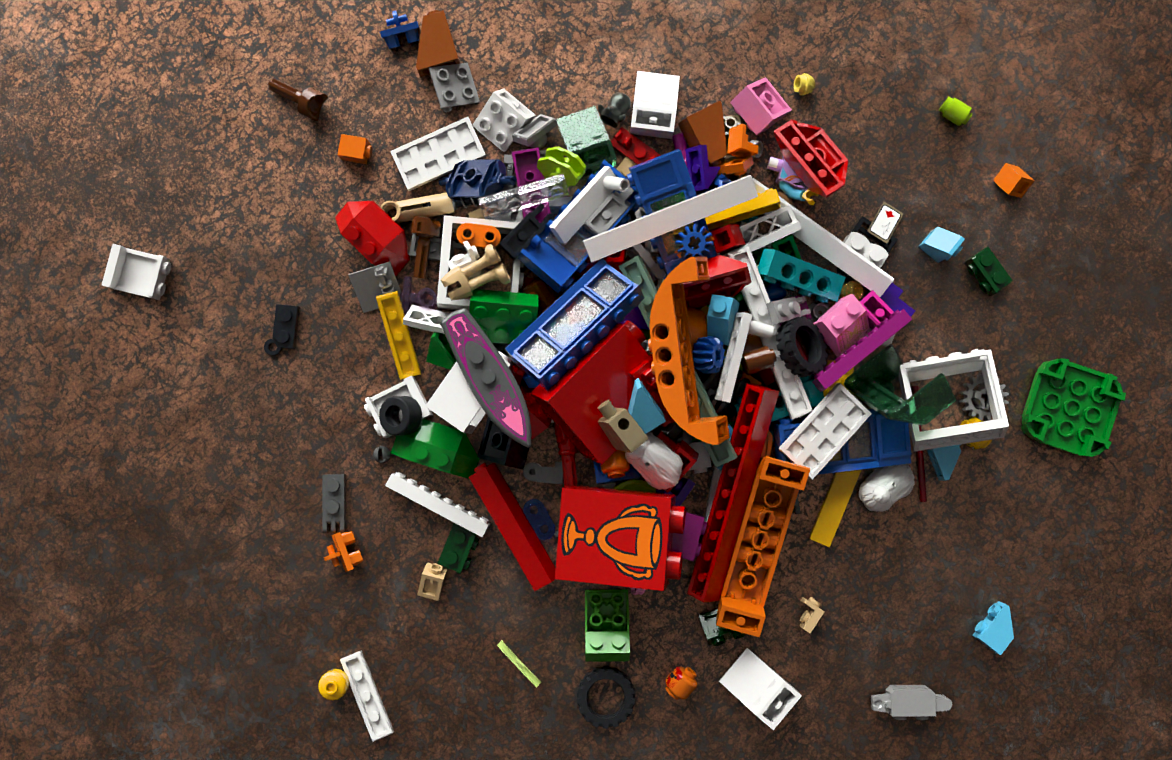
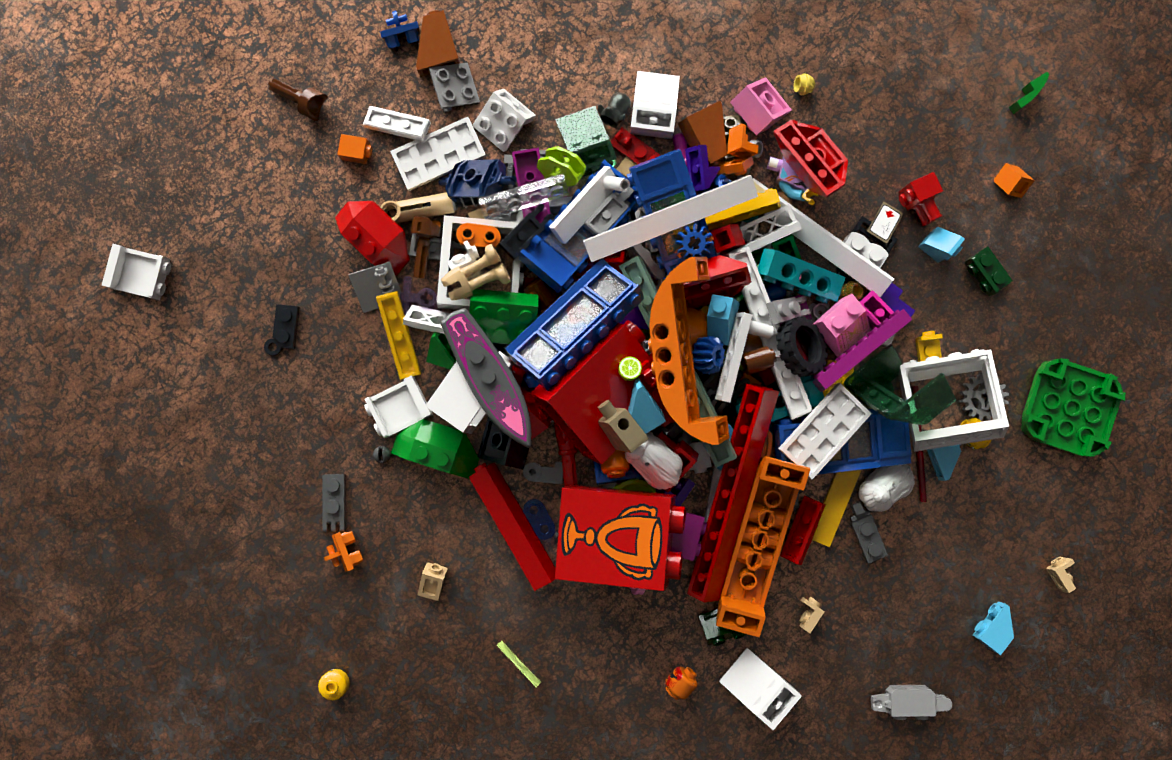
white tile [340,650,394,742] -> none
black tyre [379,396,422,436] -> none
white piece [385,472,491,537] -> none
dark green bracket [437,523,480,574] -> none
light grey tile [512,114,557,149] -> none
black tyre [577,666,635,729] -> none
bright green slope [585,589,630,662] -> none
lime brick [939,96,973,126] -> none
none -> white tile [363,106,431,142]
none -> tile [618,357,642,381]
none -> red plate [780,495,826,565]
none -> dark grey hinge [850,502,888,564]
none -> red brick [898,172,943,227]
none -> yellow bracket [915,331,943,362]
none -> green slope [1009,72,1049,114]
none -> tan bracket [1046,557,1076,593]

